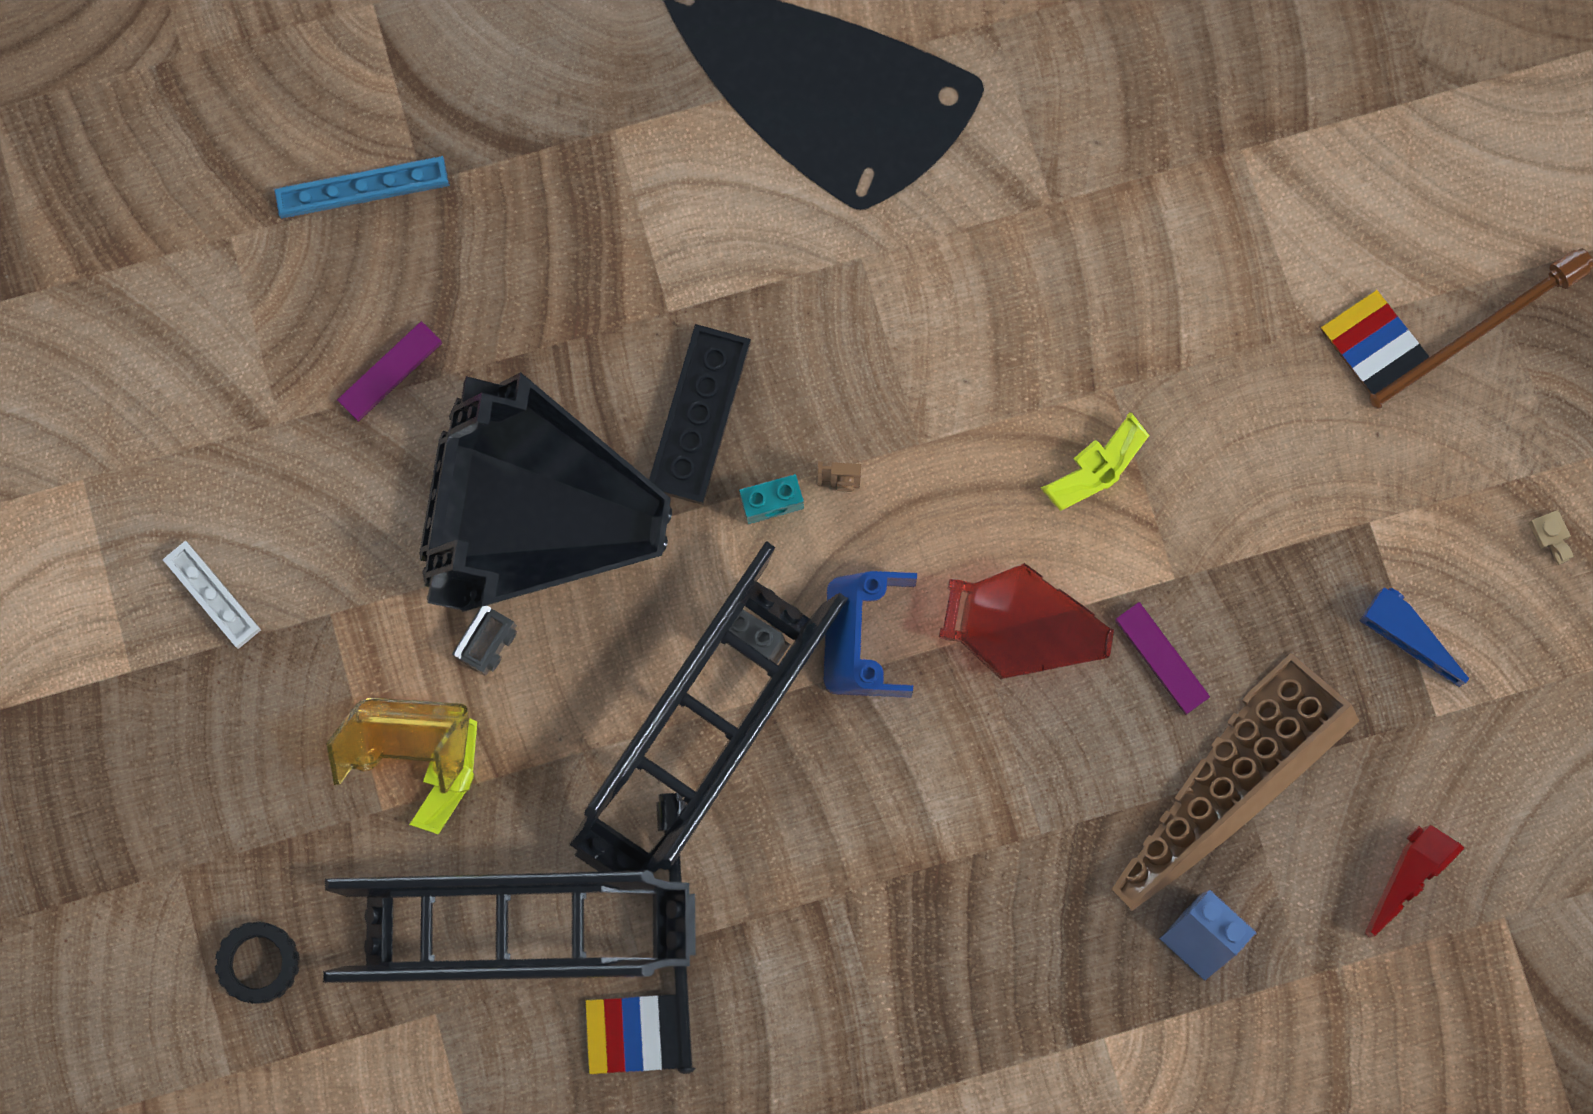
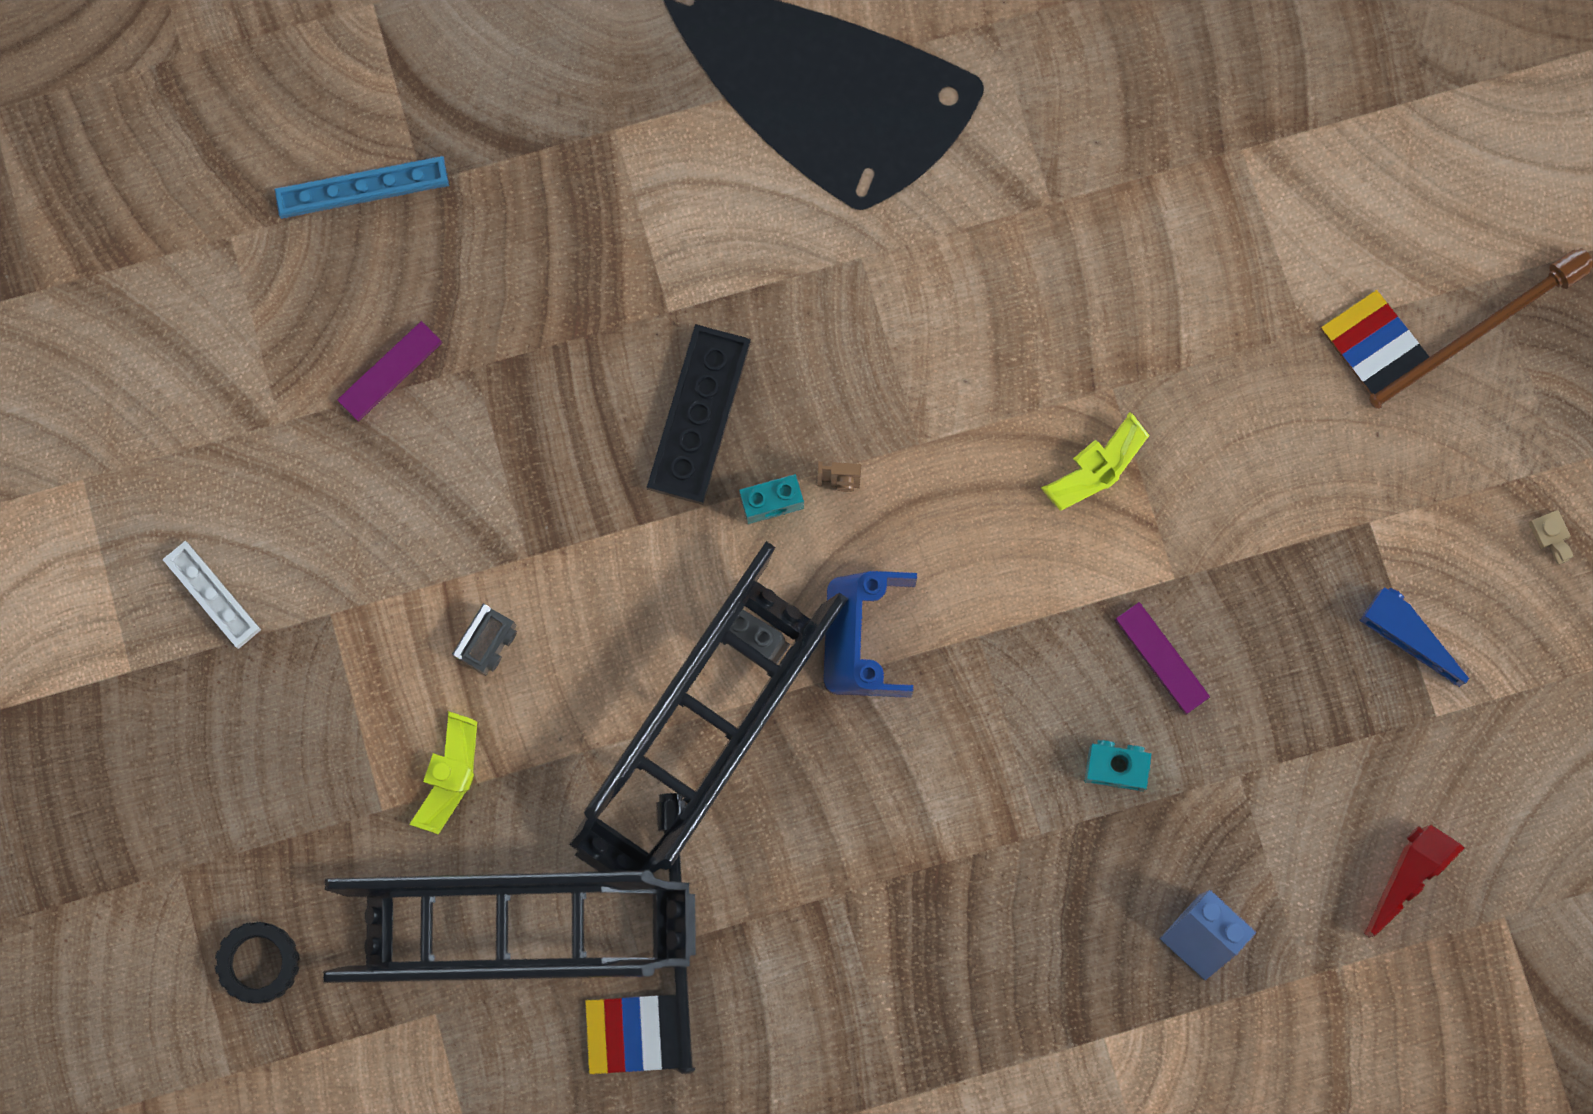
clear yellow windscreen [326,698,469,793] -> none
black piece [419,372,672,612] -> none
clear red windscreen [939,563,1114,679] -> none
medium nougat wedge [1111,653,1359,911] -> none
none -> teal brick [1084,740,1152,792]

